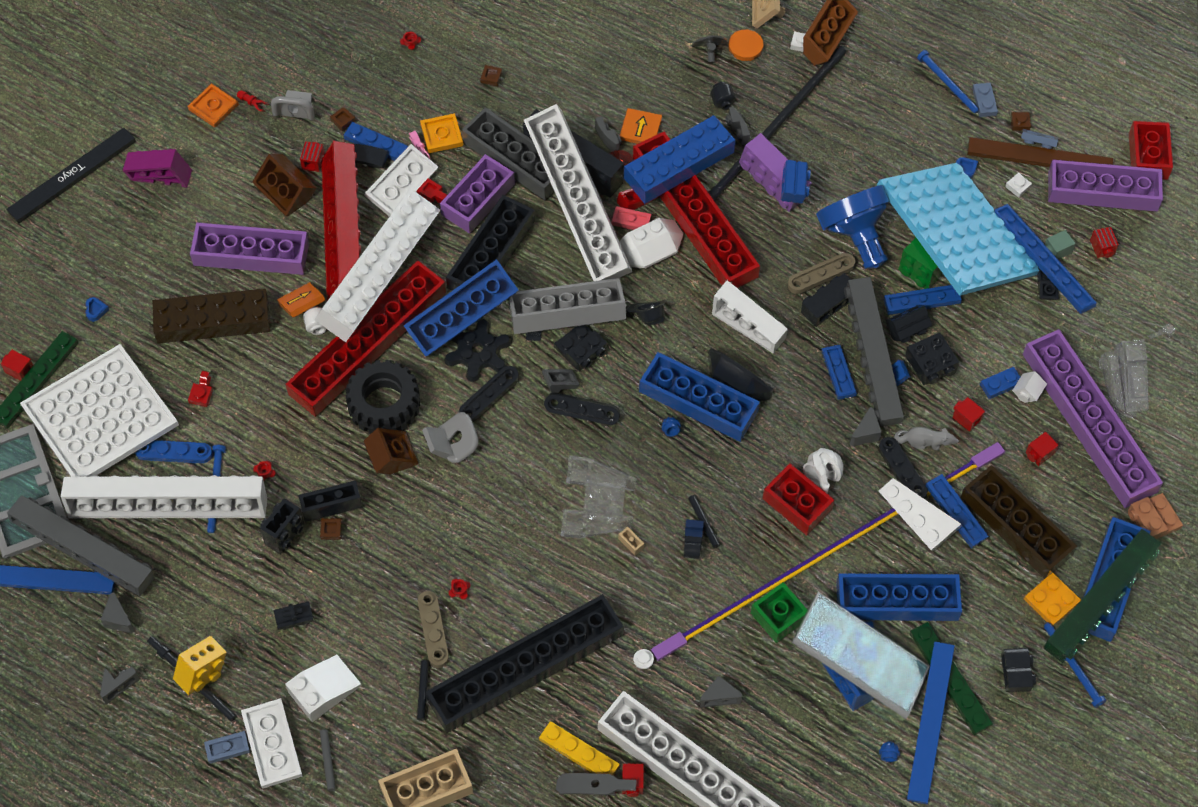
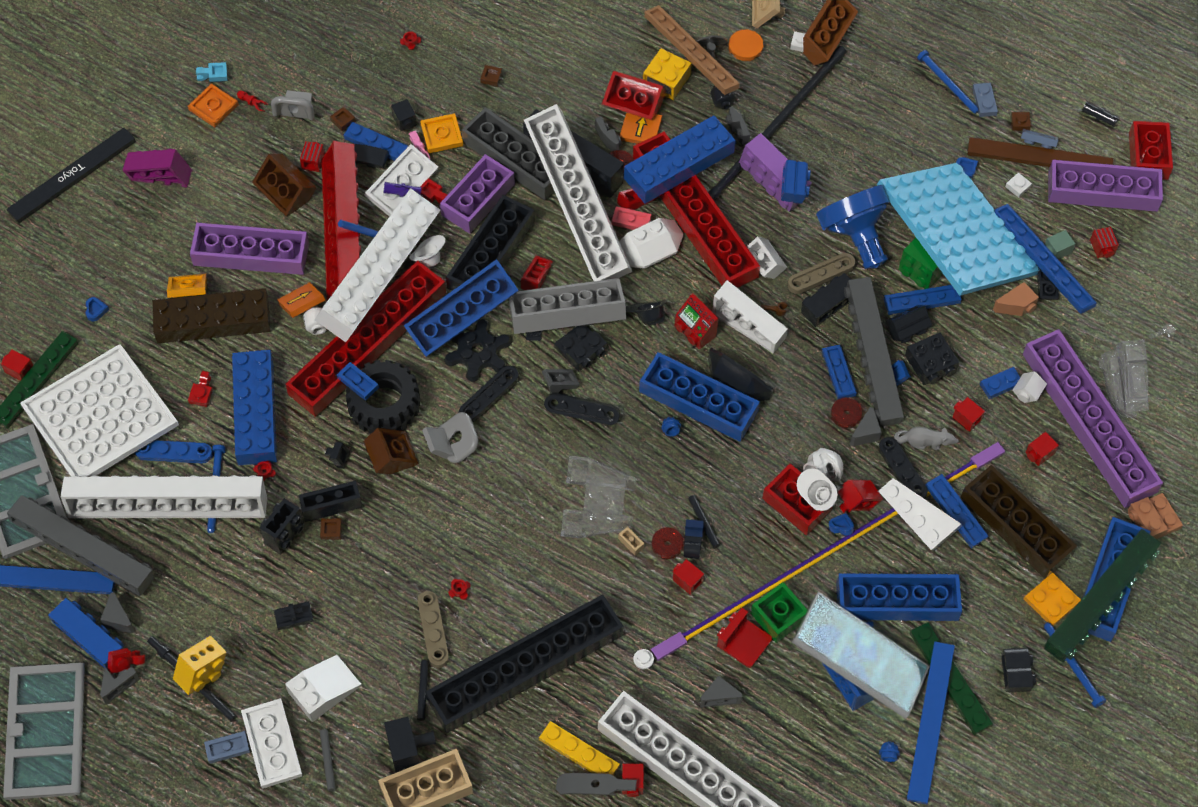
none -> door [3,663,85,800]
none -> blue brick [48,598,124,672]
none -> red plate [107,648,145,674]
none -> light orange plate [167,274,207,298]
none -> medium azure plate [196,62,227,82]
none -> blue brick [232,350,277,466]
none -> black tile [325,442,350,469]
none -> blue plate [337,362,379,401]
none -> blue bar [338,220,379,237]
none -> dark purple pin [383,182,421,197]
none -> black brick [384,716,436,773]
none -> black brick [391,99,417,131]
none -> white piece [410,235,445,269]
none -> red slope [521,255,553,290]
none -> red slope [602,71,666,120]
none -> yellow piece [643,48,692,100]
none -> medium nougat plate [644,5,740,95]
none -> clear red piece [652,527,683,559]
none -> red brick [672,559,704,595]
none -> red slope [675,293,718,350]
none -> red bracket [717,608,772,668]
none -> white brick [746,236,787,279]
none -> reddish brown hand [760,302,788,316]
none -> white piece [797,468,838,511]
none -> blue tile [828,513,854,536]
none -> clear red piece [831,398,862,428]
none -> red brick [838,479,883,513]
none -> nougat slope [993,282,1039,316]
none -> black pin [1082,101,1119,127]

